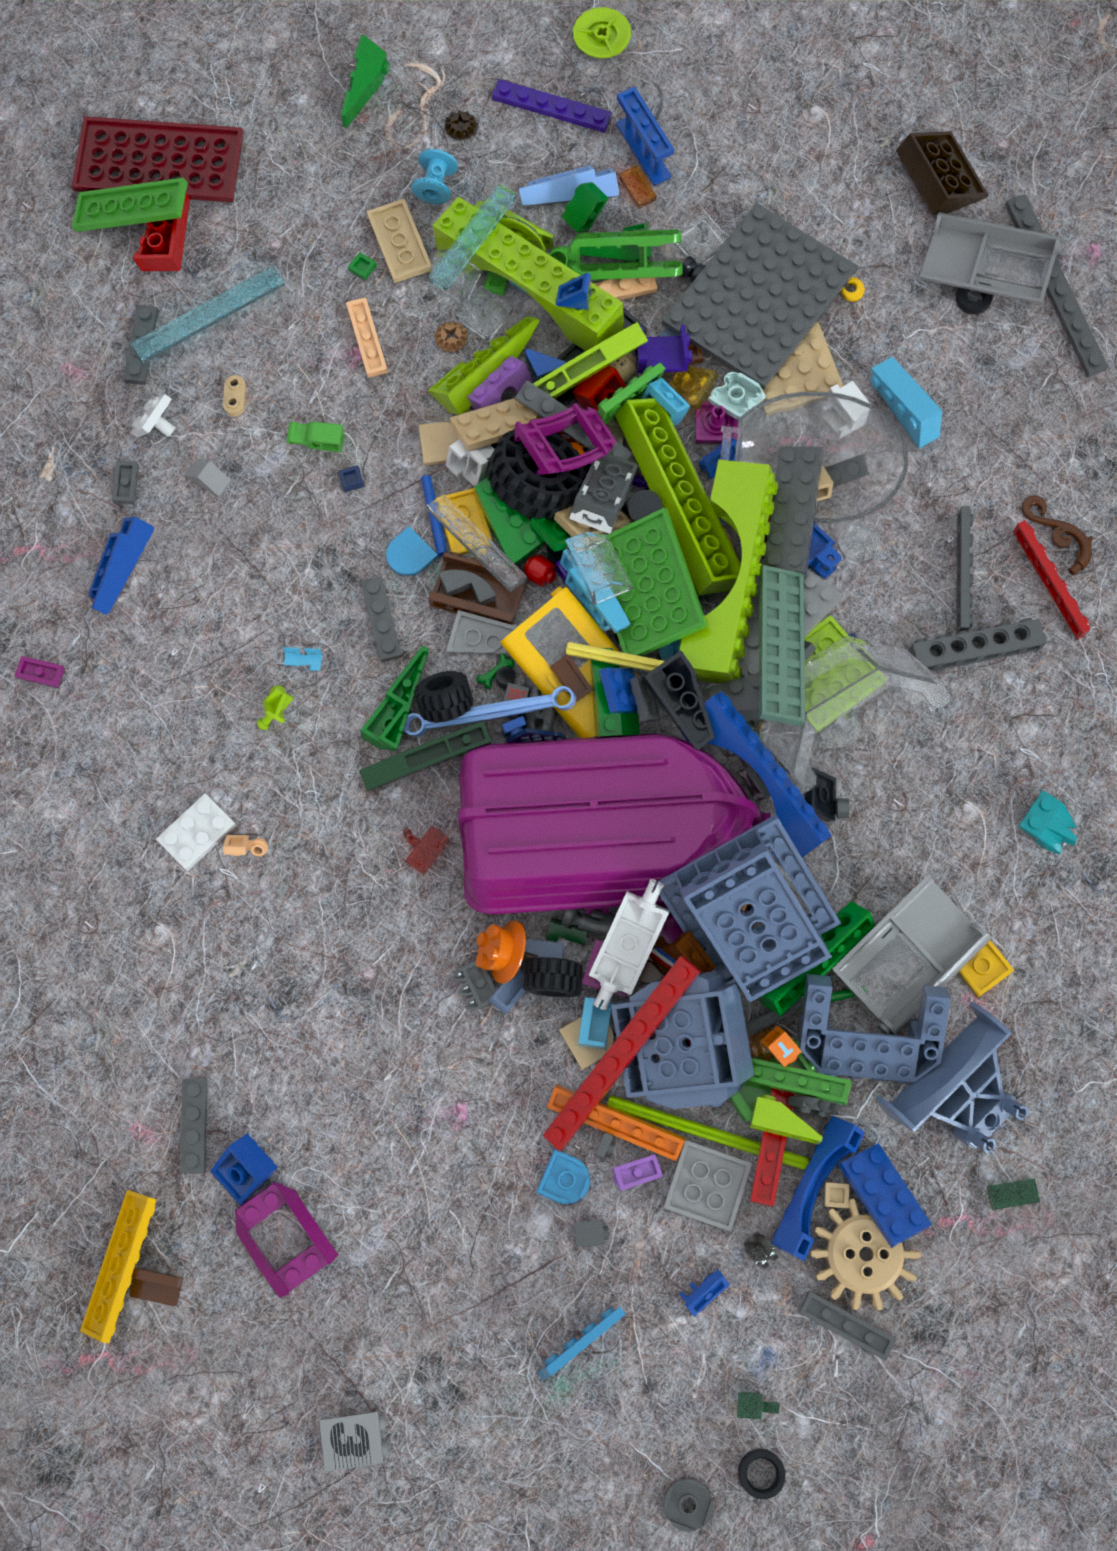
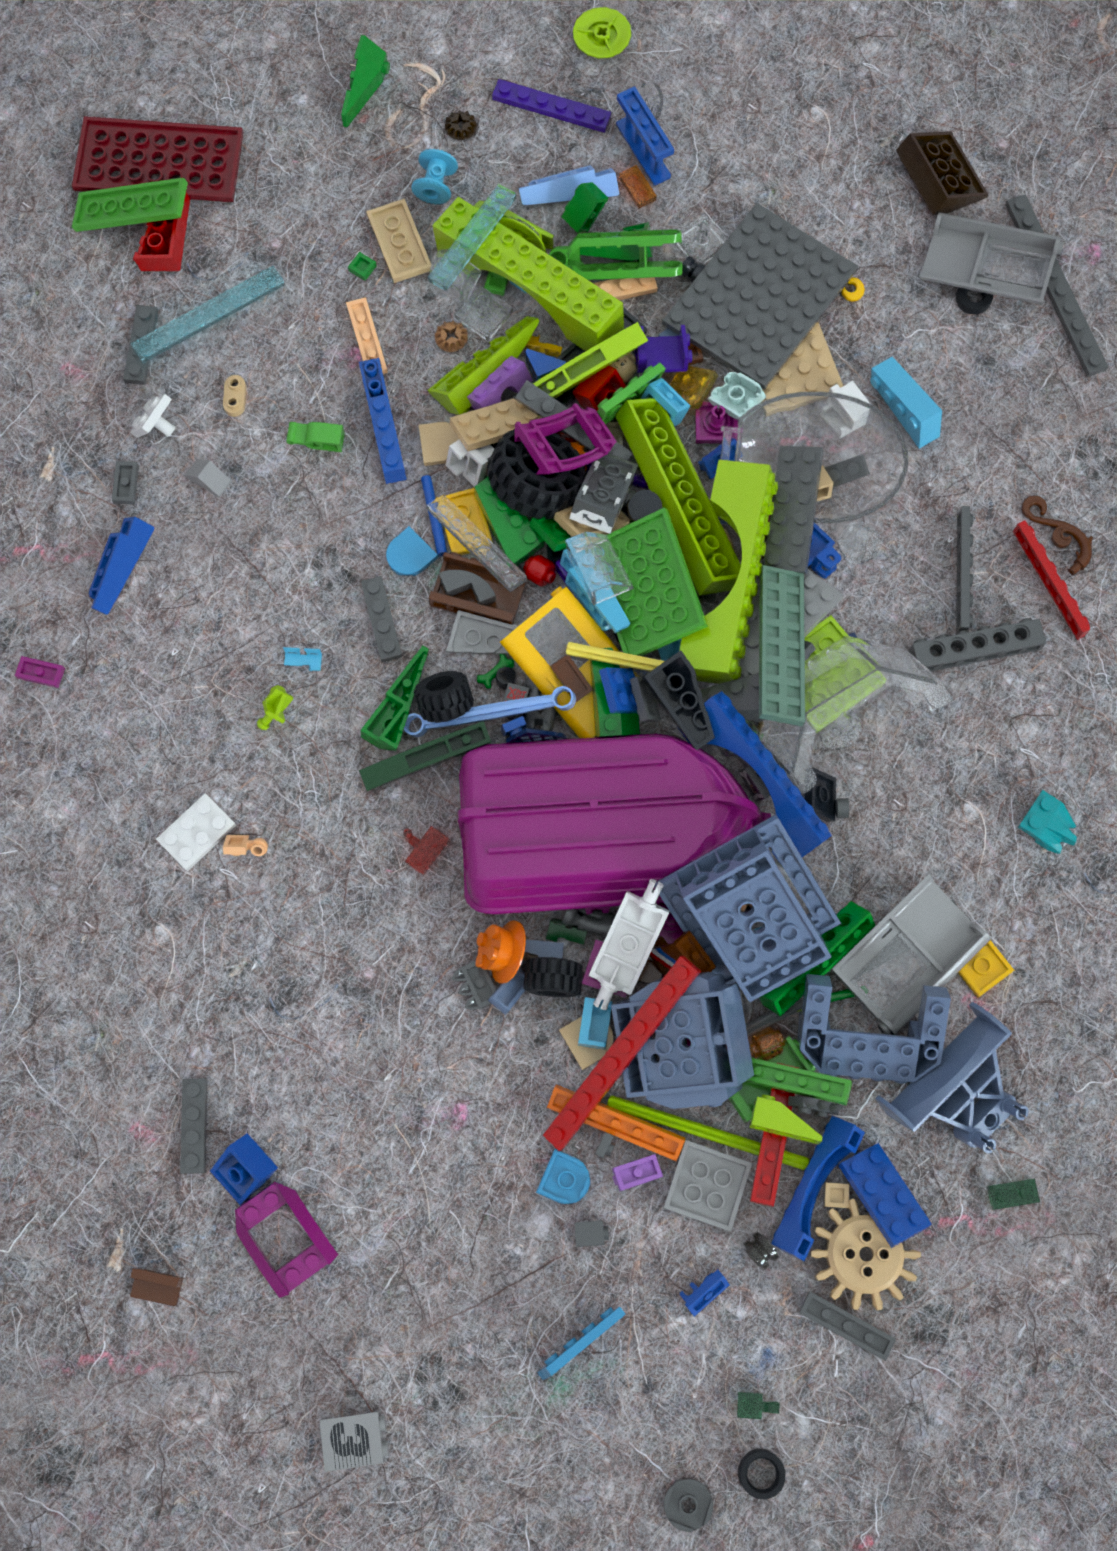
yellow plate [80,1190,157,1344] -> none
dark blue tile [338,465,365,493] -> none
blue slope [555,272,592,310] -> none
orange brick [760,1026,802,1067] -> none
none -> blue slope [359,358,407,484]
none -> yellow piece [525,335,563,358]

